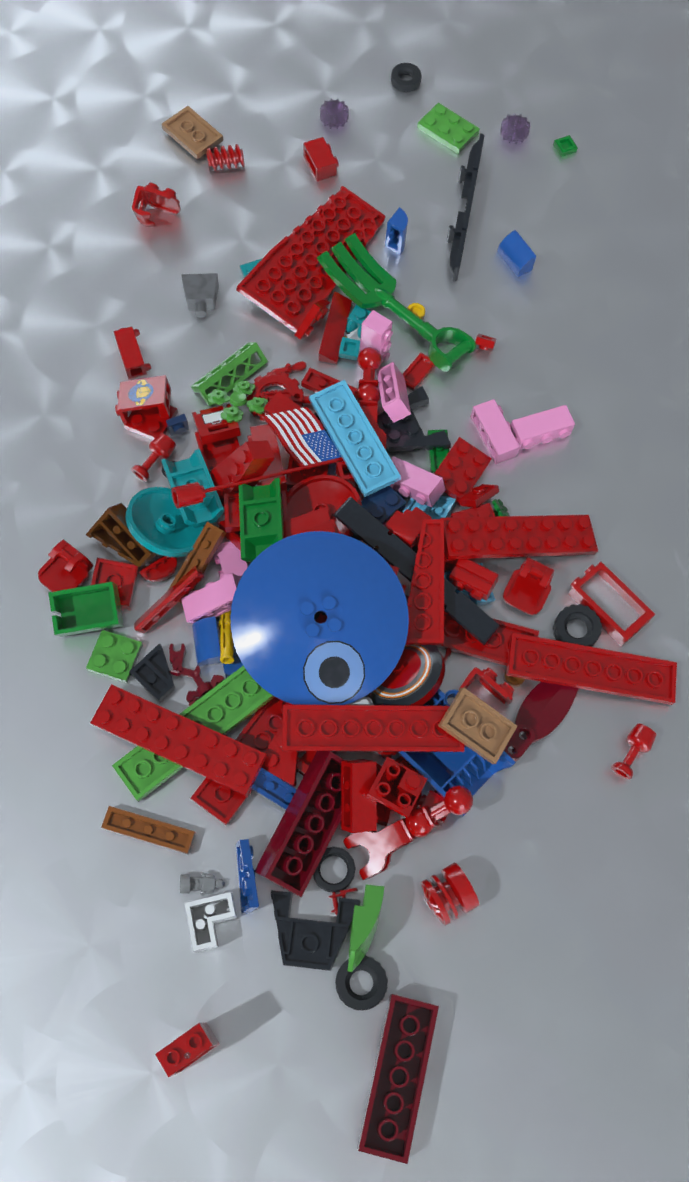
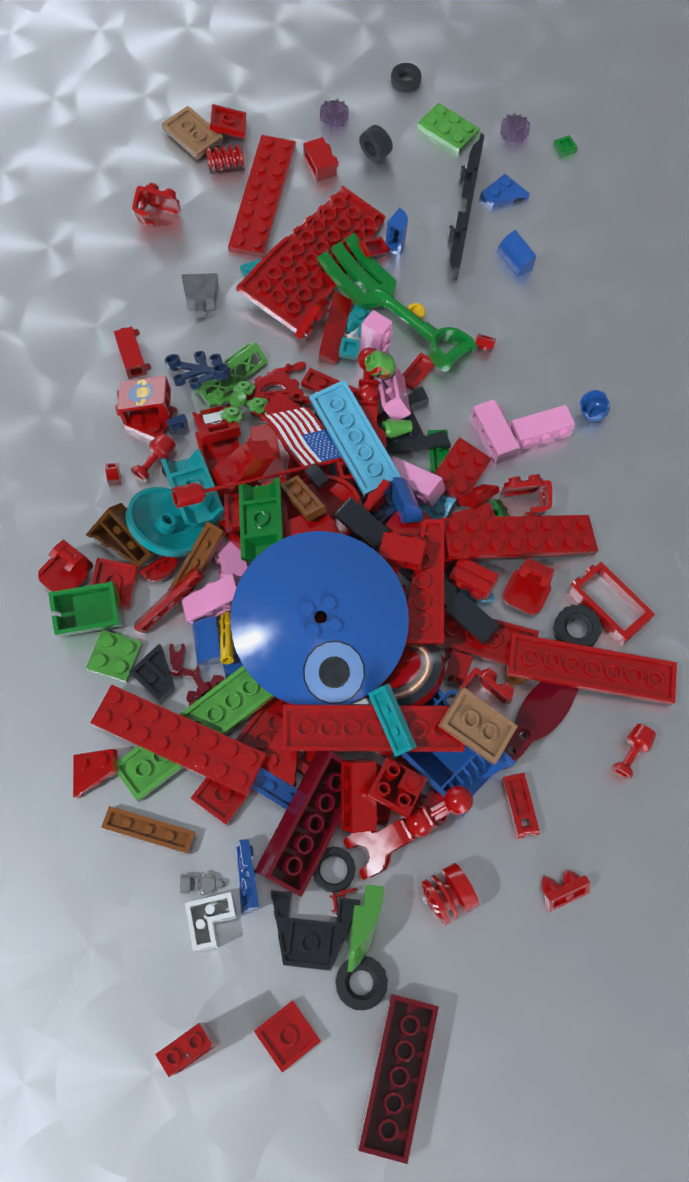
none -> red wing [73,749,117,799]
none -> red piece [105,463,122,486]
none -> dark blue plant [164,351,231,390]
none -> red plate [209,104,246,138]
none -> red plate [228,135,296,258]
none -> red plate [254,1000,321,1072]
none -> dark orange plate [281,475,326,522]
none -> black piece [304,463,329,490]
none -> black tyre [359,125,393,162]
none -> red tile [359,236,391,257]
none -> red plate [362,479,390,513]
none -> bright green head [365,350,395,379]
none -> teal plate [368,684,417,757]
none -> red brick [379,531,427,571]
none -> bright green cone [382,419,412,439]
none -> blue brick [391,477,423,524]
none -> red brick [443,650,473,686]
none -> blue wing [480,174,530,208]
none -> red piece [501,474,552,516]
none -> red plate [502,773,540,839]
none -> red tile [541,870,590,912]
none -> blue hair [580,390,610,422]

